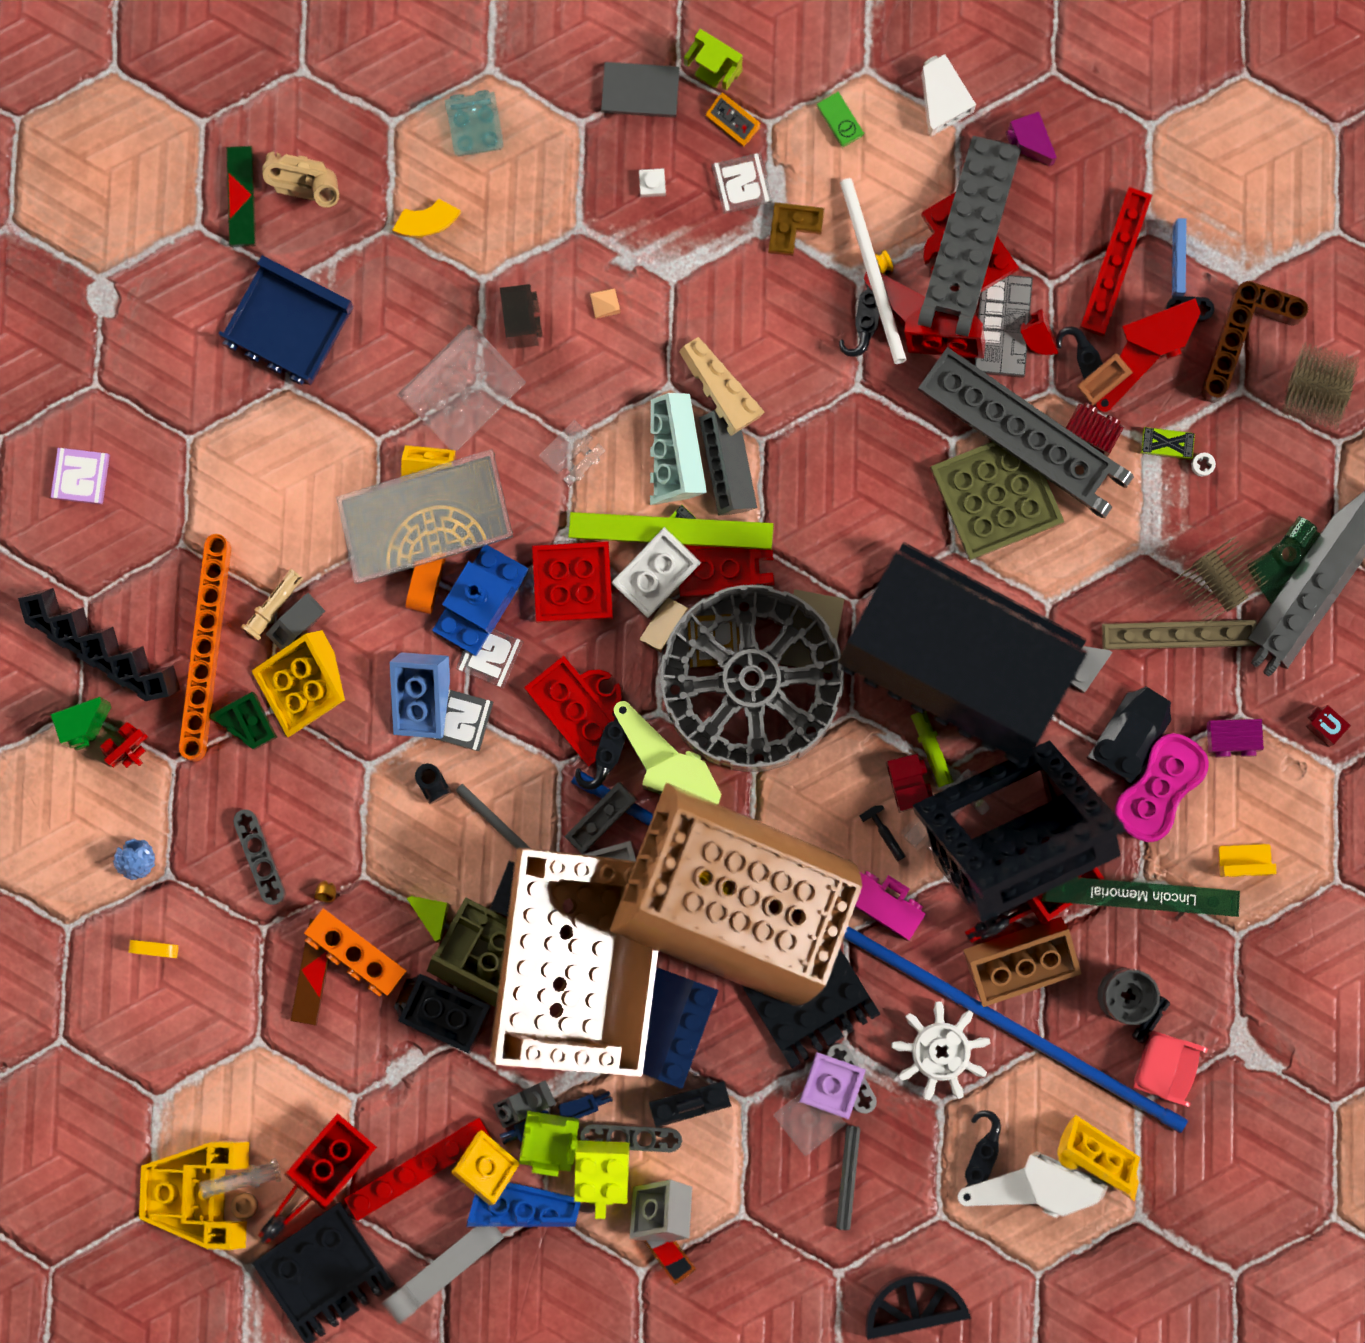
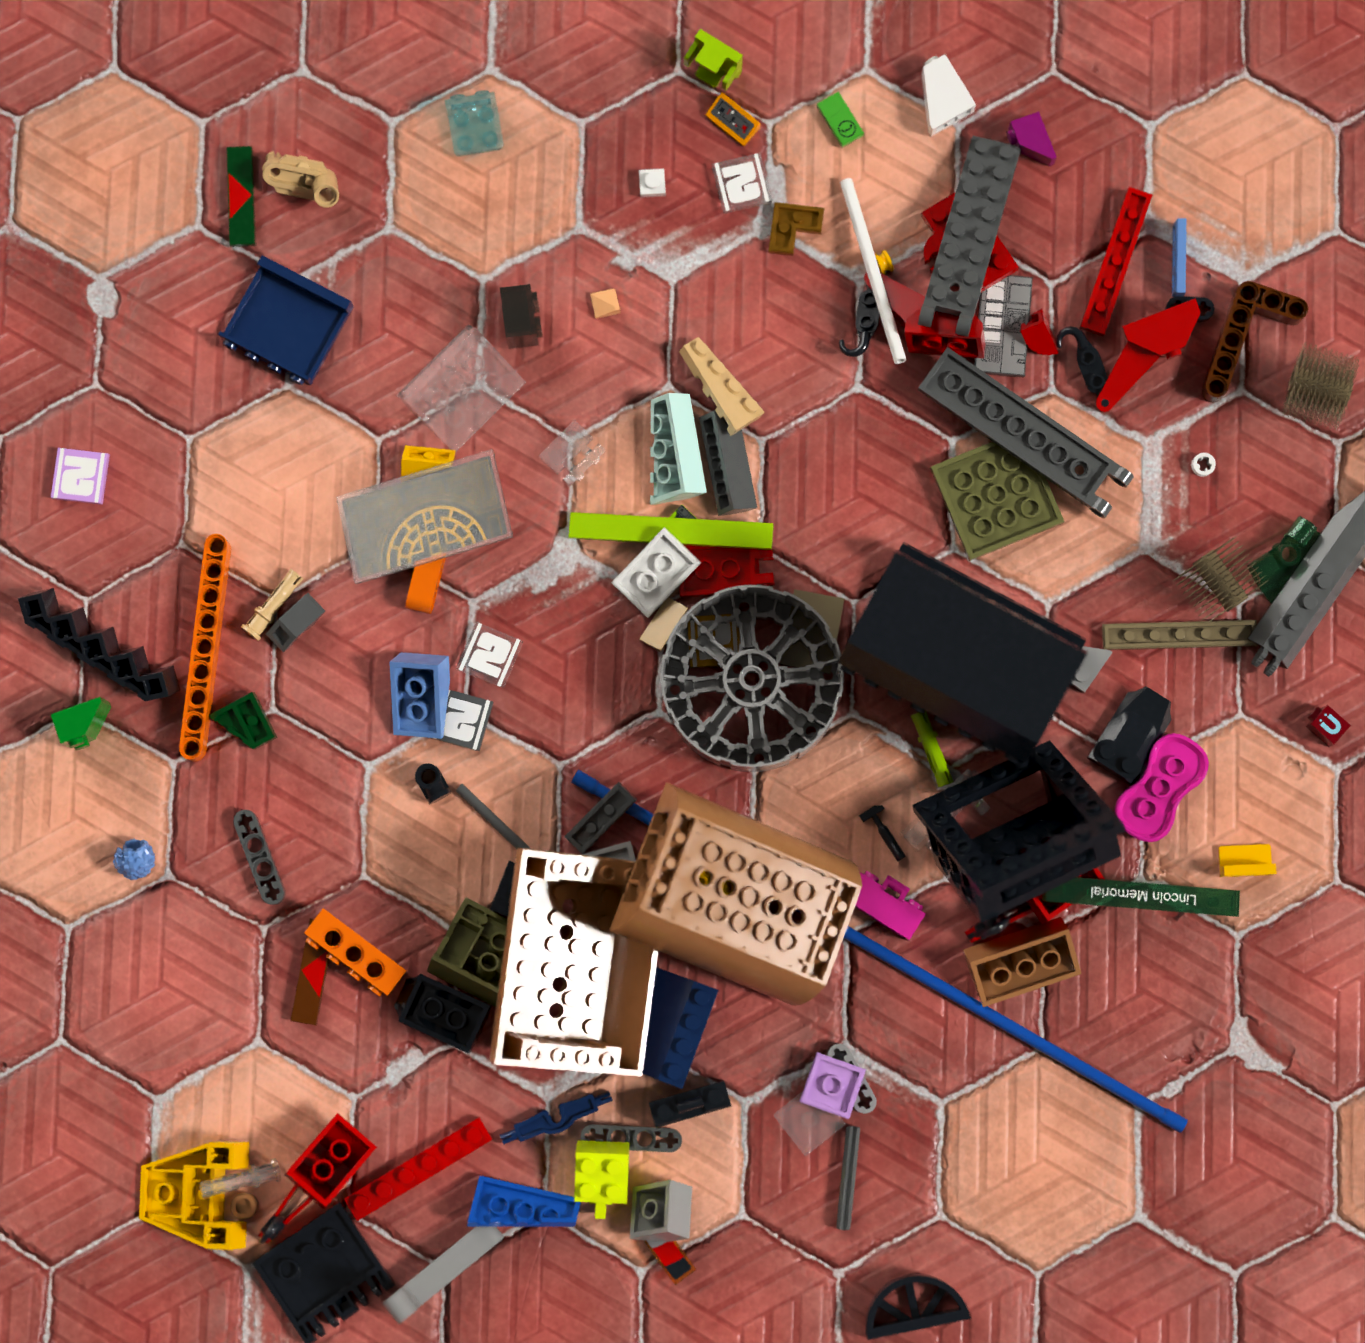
red hips [100,722,148,768] -> none
yellow beam [128,940,179,958] -> none
yellow slope [252,630,345,738] -> none
pearl gold hinge [315,881,336,902] -> none
yellow tile [392,198,461,238] -> none
lime slope [407,896,449,943] -> none
blue brick [432,544,529,656] -> none
yellow tile [452,1131,520,1206] -> none
dark grey slope [493,1080,556,1129] -> none
lime panel [519,1111,579,1176] -> none
red plate [524,655,622,767] -> none
red plate [532,541,613,623] -> none
yellowish green slope [575,701,721,804] -> none
dark grey tile [601,62,680,118] -> none
black hinge [741,948,881,1069] -> none
dark red brick [886,754,933,813] -> none
white gear [891,1002,990,1100] -> none
white slope [958,1110,1109,1218] -> none
yellow slope [1057,1115,1140,1201] -> none
dark red brick [1066,403,1124,457] -> none
nougat tile [1077,353,1133,406] -> none
dark grey wheel [1097,968,1160,1025] -> none
black axle [1132,996,1170,1043] -> none
coral piece [1133,1031,1208,1107] -> none
tile [1140,427,1195,460] -> none
magenta brick [1207,719,1264,758] -> none

